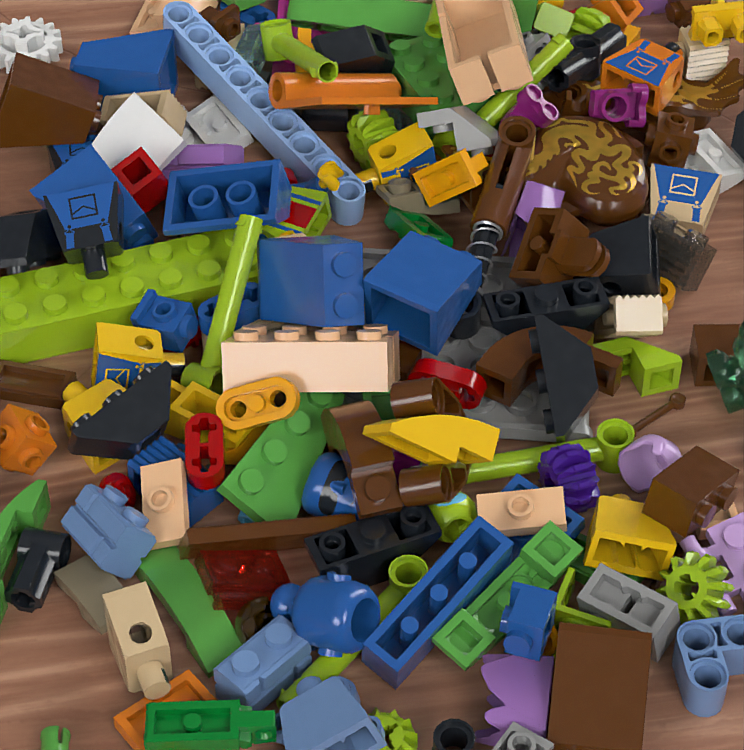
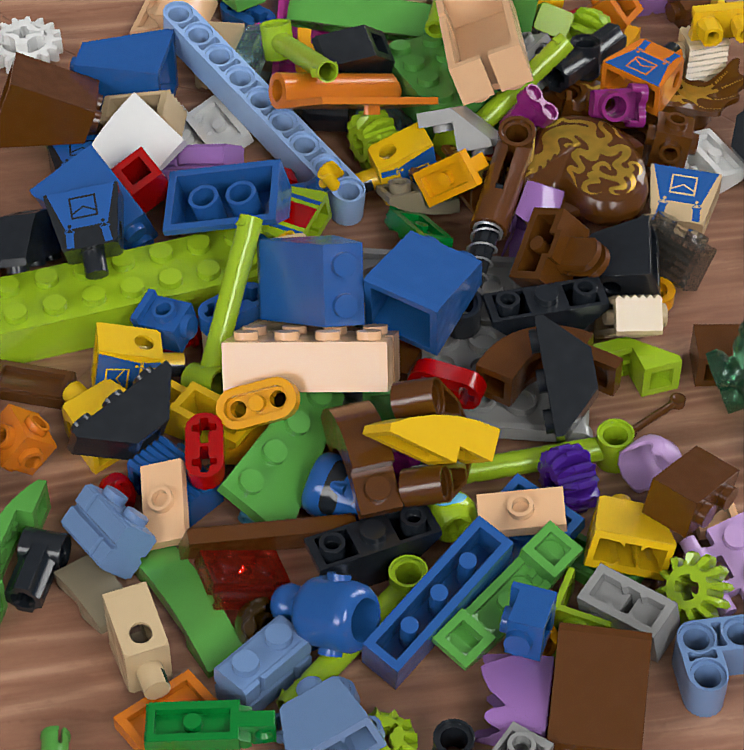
reddish brown bracket [199,3,241,42] -> none

